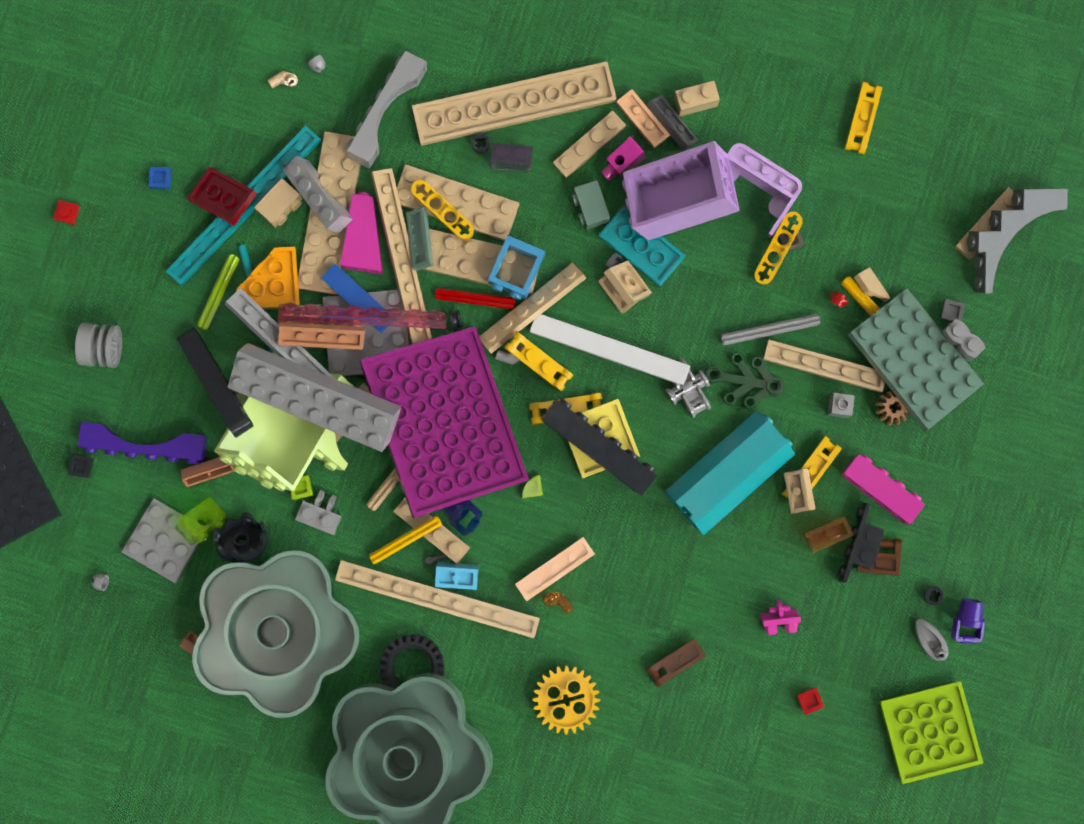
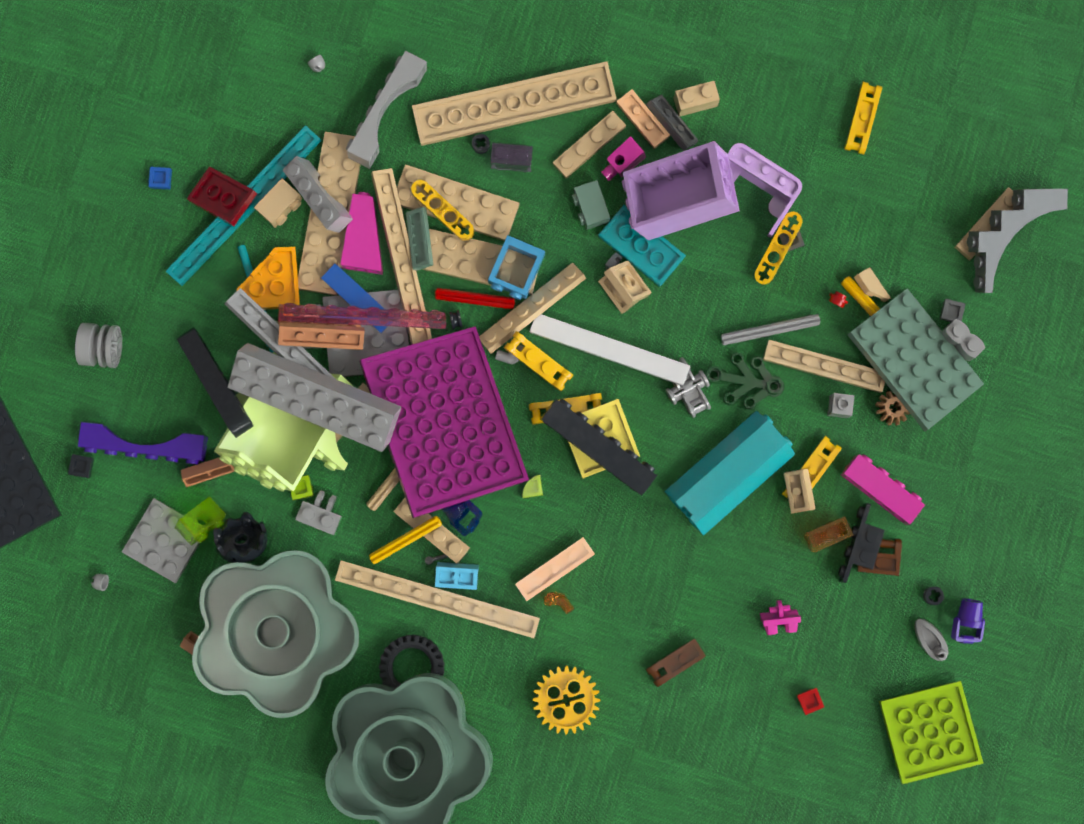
red plate [53,200,80,226] -> none
lime axle [197,254,239,330] -> none
tan arm [267,71,298,89] -> none

